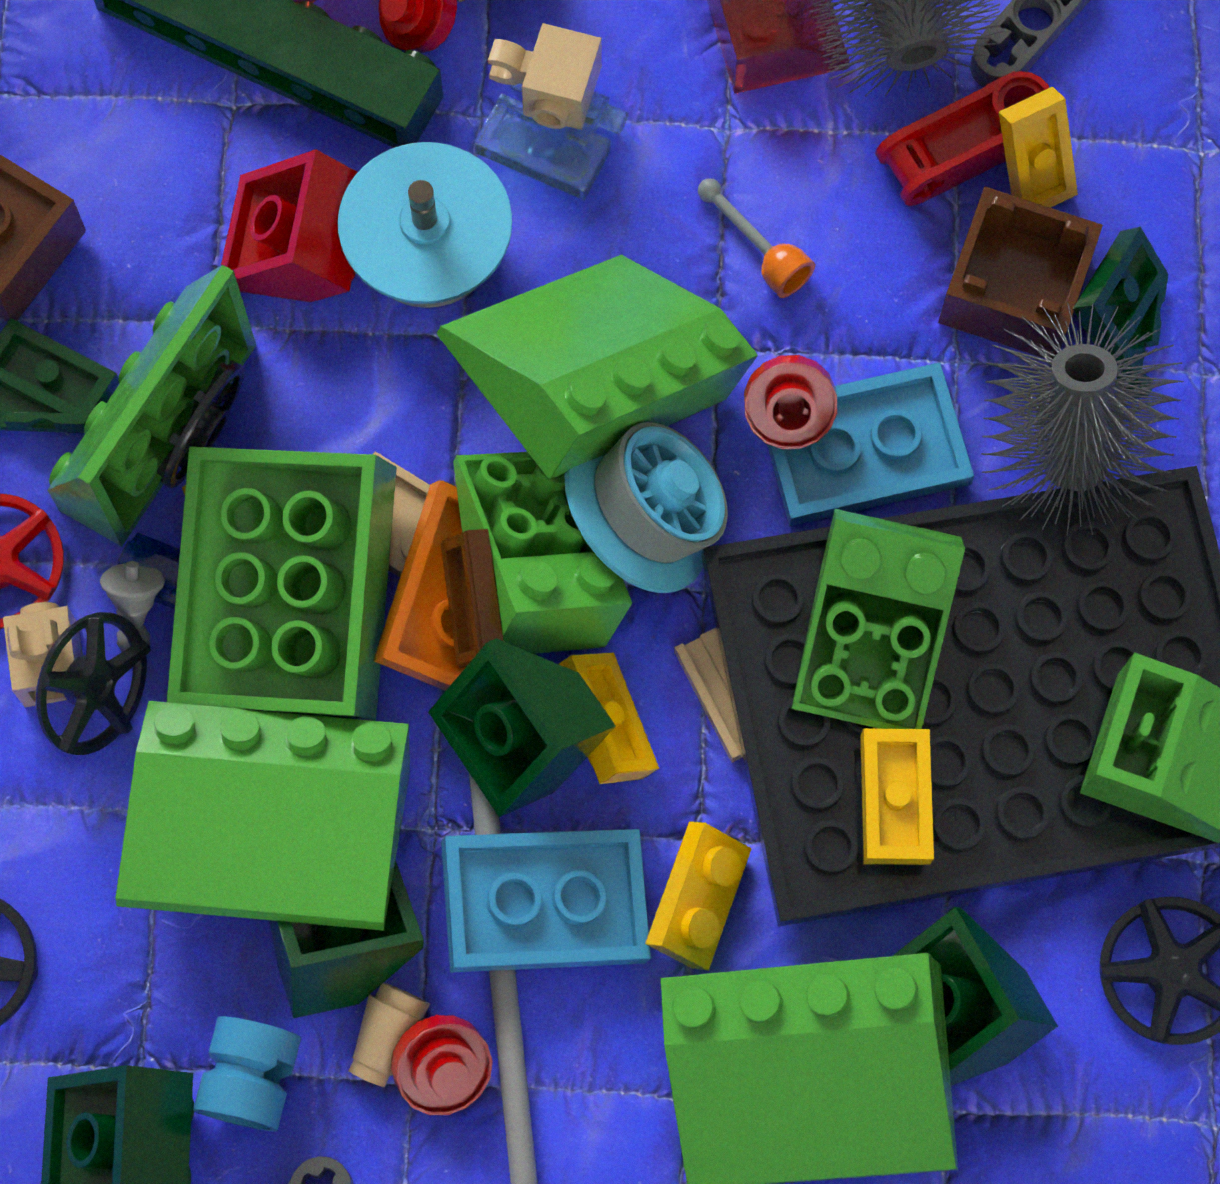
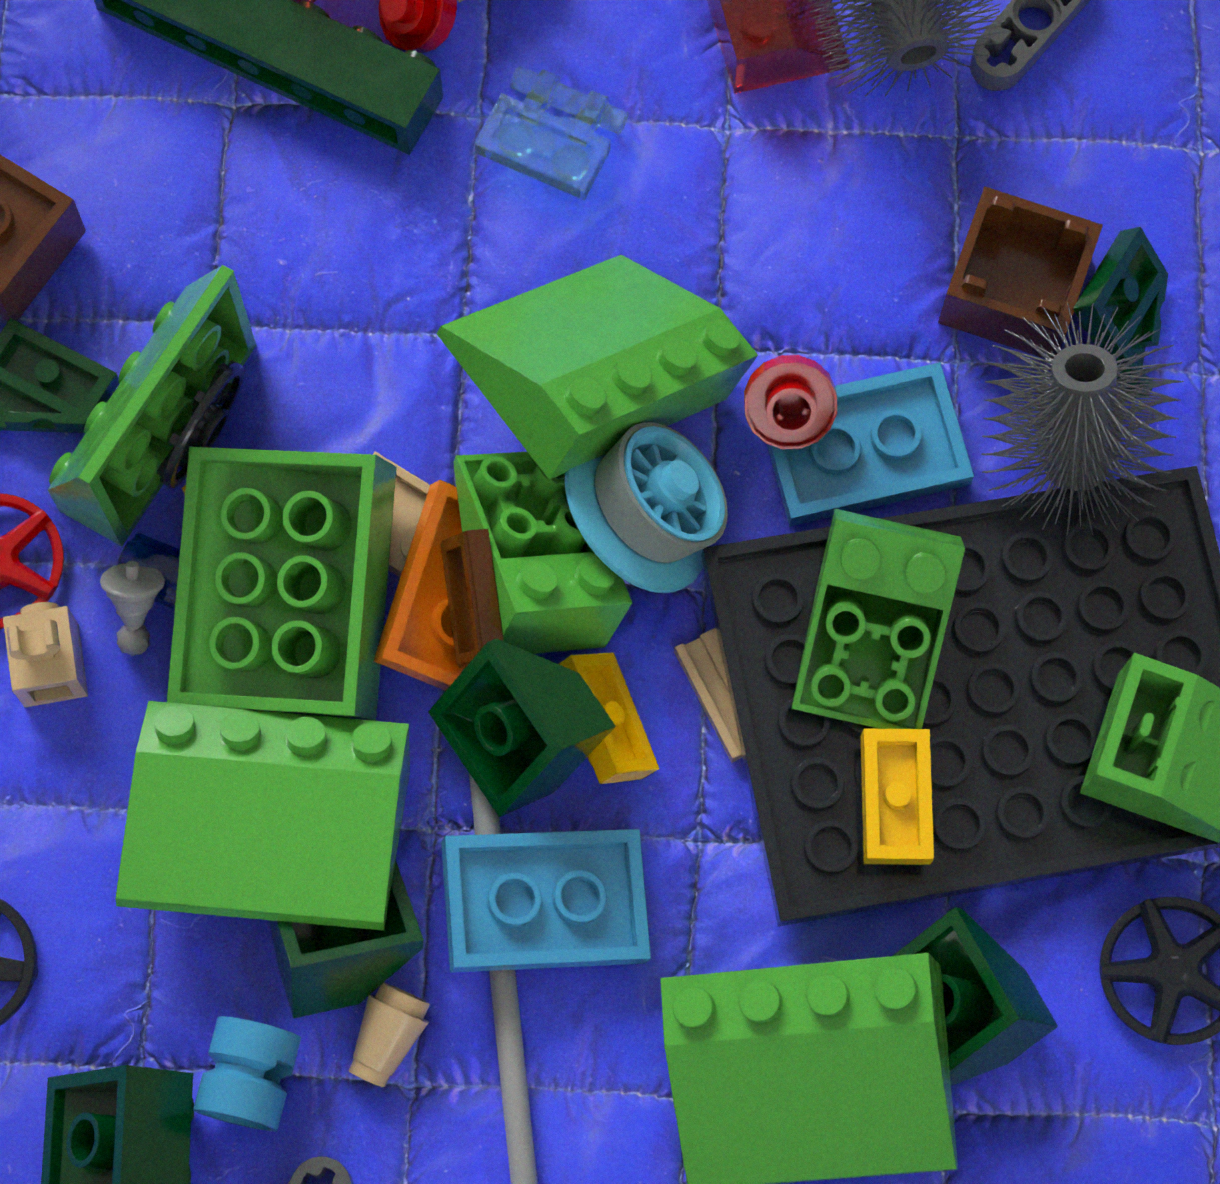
black wheel [36,612,151,755] -> none
red slope [221,149,358,302] -> none
medium azure piece [338,142,512,308] -> none
red plate [391,1015,493,1115] -> none
tan brick [488,23,602,130] -> none
yellow plate [645,822,752,971] -> none
orange hinge [697,178,815,298] -> none
red piece [875,71,1050,206] -> none
yellow plate [999,87,1078,208] -> none

